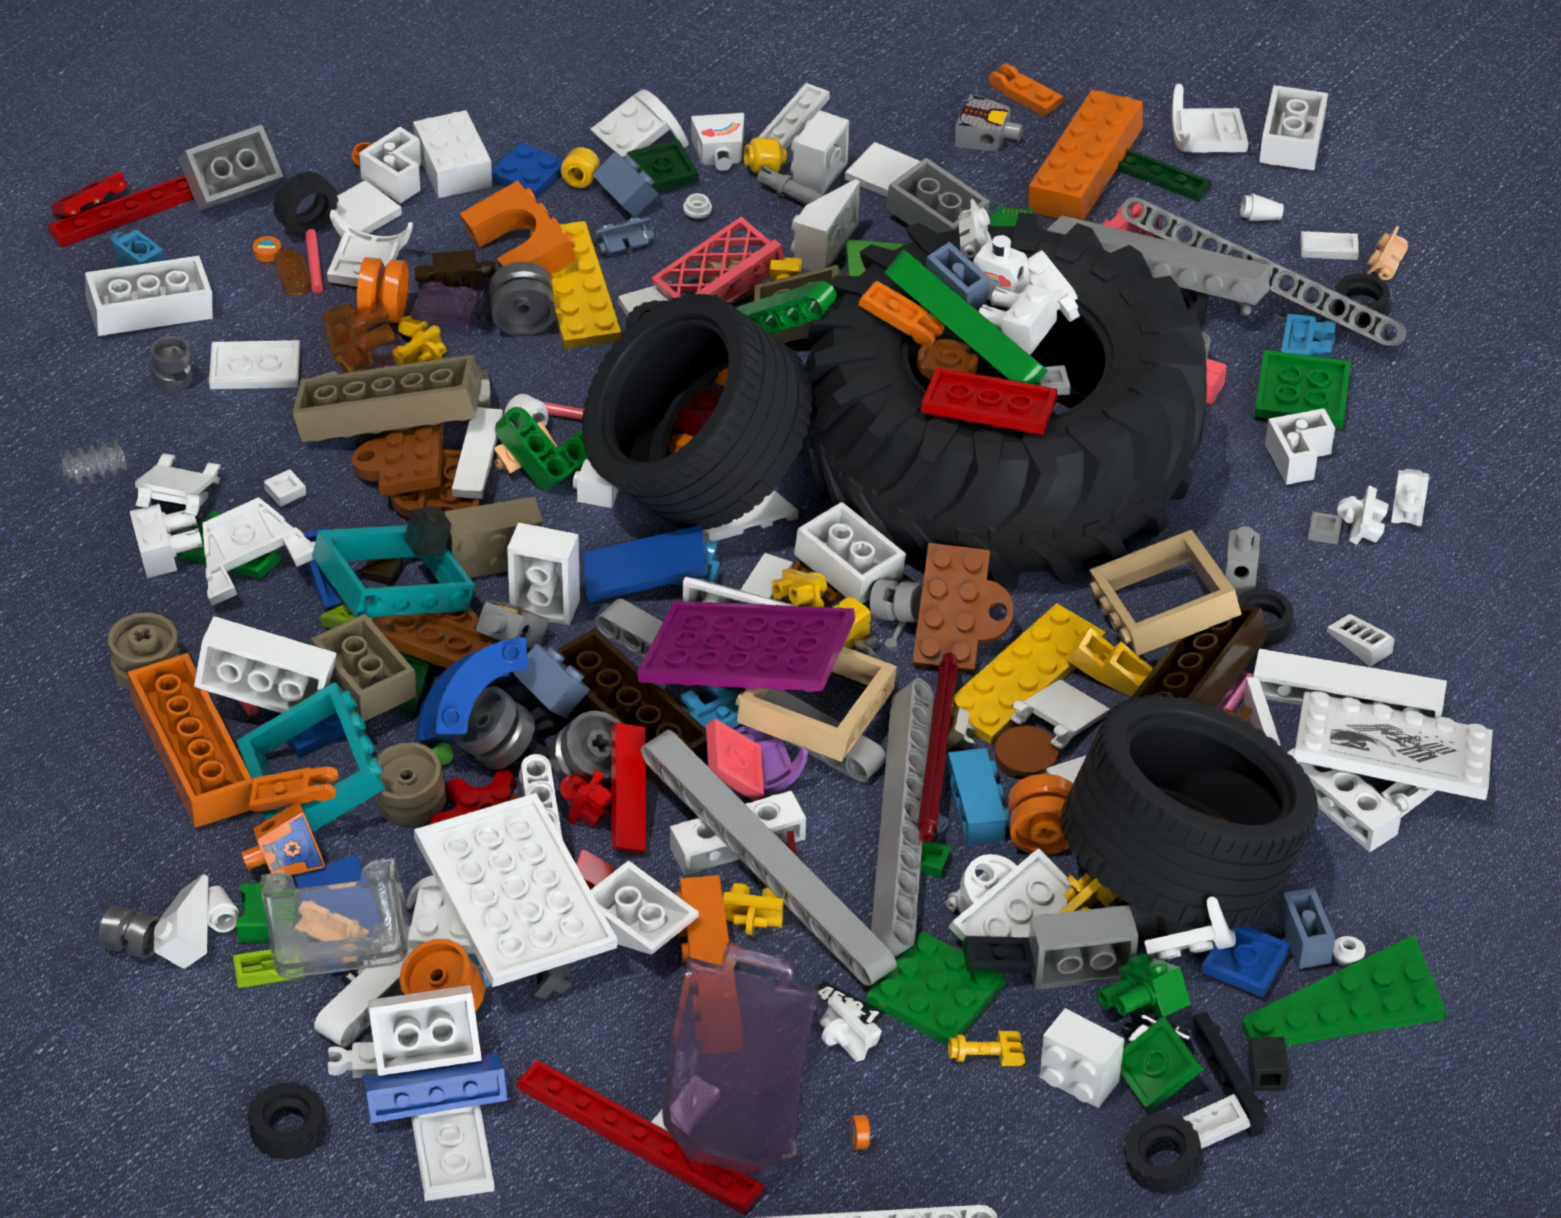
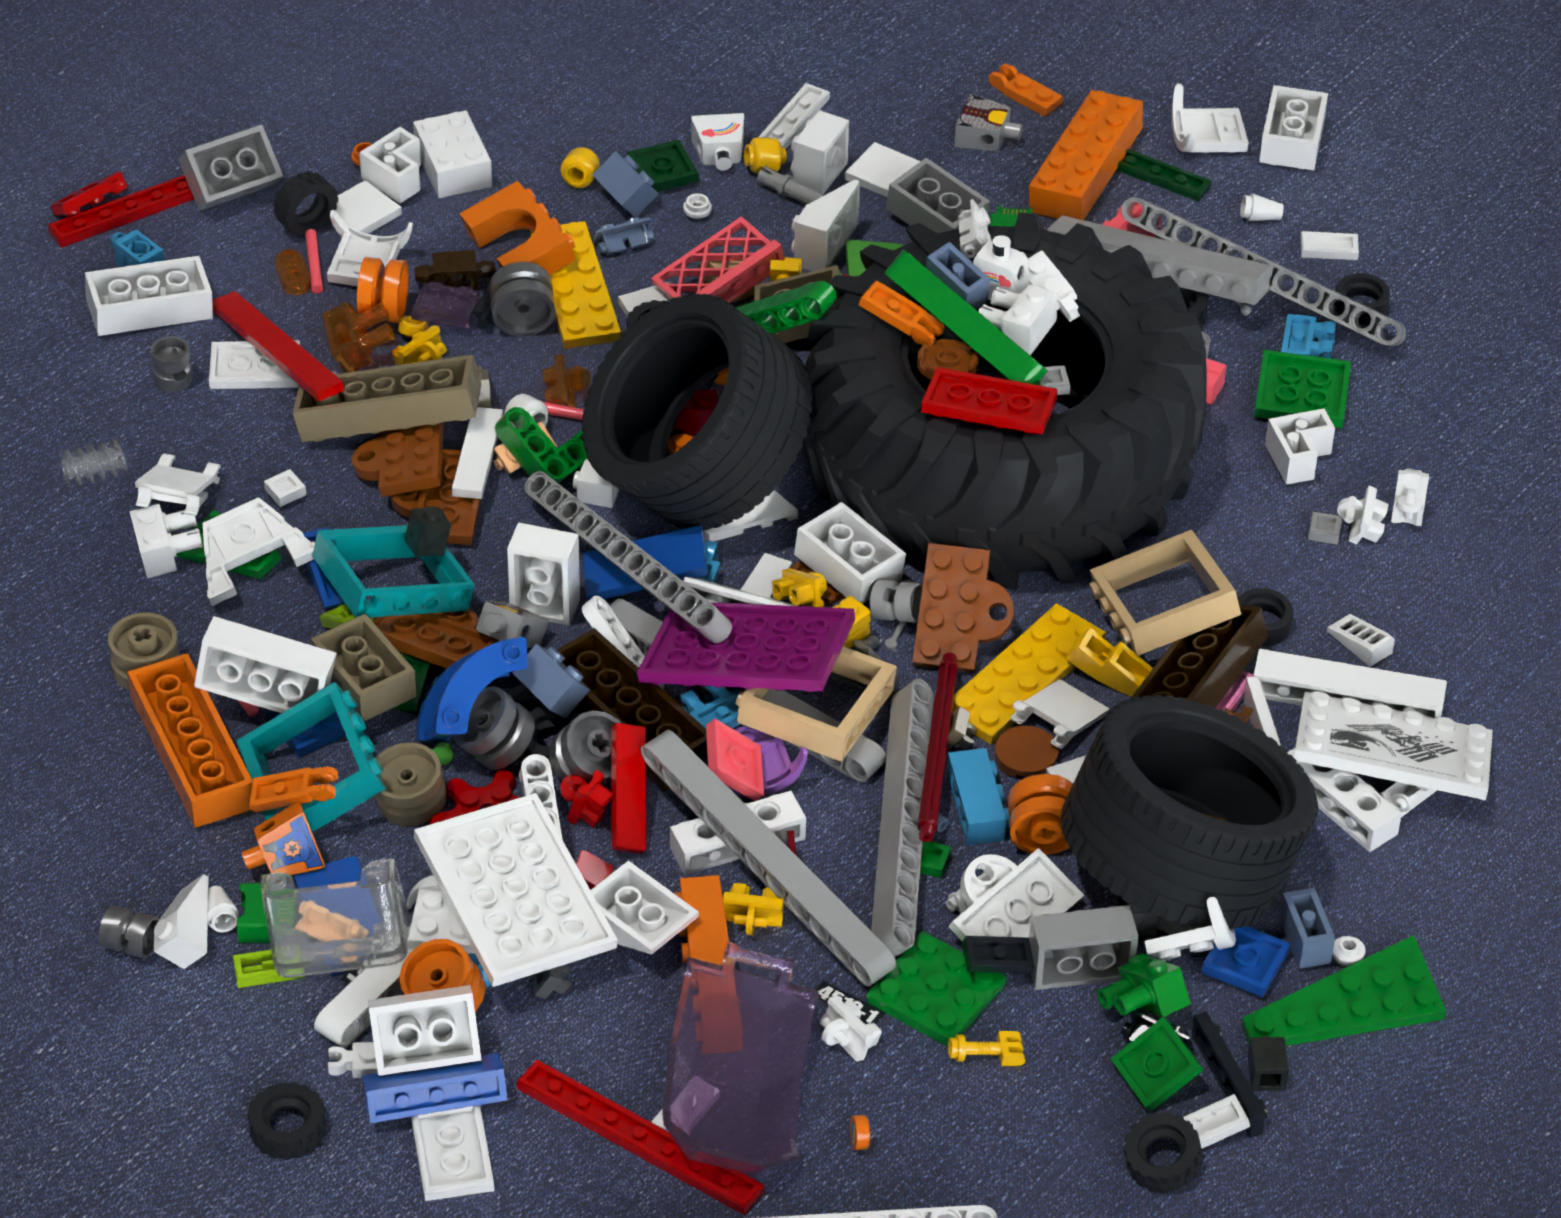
orange tile [253,236,282,262] -> none
dark brown tile [362,557,403,585] -> none
dark tan brick [444,497,543,578] -> none
blue plate [492,142,563,199] -> none
white piece [590,90,689,158] -> none
white brick [1039,1008,1124,1108] -> none
yellow hips [1060,873,1122,913] -> none
light grey torso [1224,526,1260,599] -> none
light nougat hinge [1367,226,1408,280] -> none
none -> red tile [212,291,345,401]
none -> light grey beam [524,472,732,643]
none -> clear orange hips [542,353,591,408]
none -> white beam [582,596,645,668]

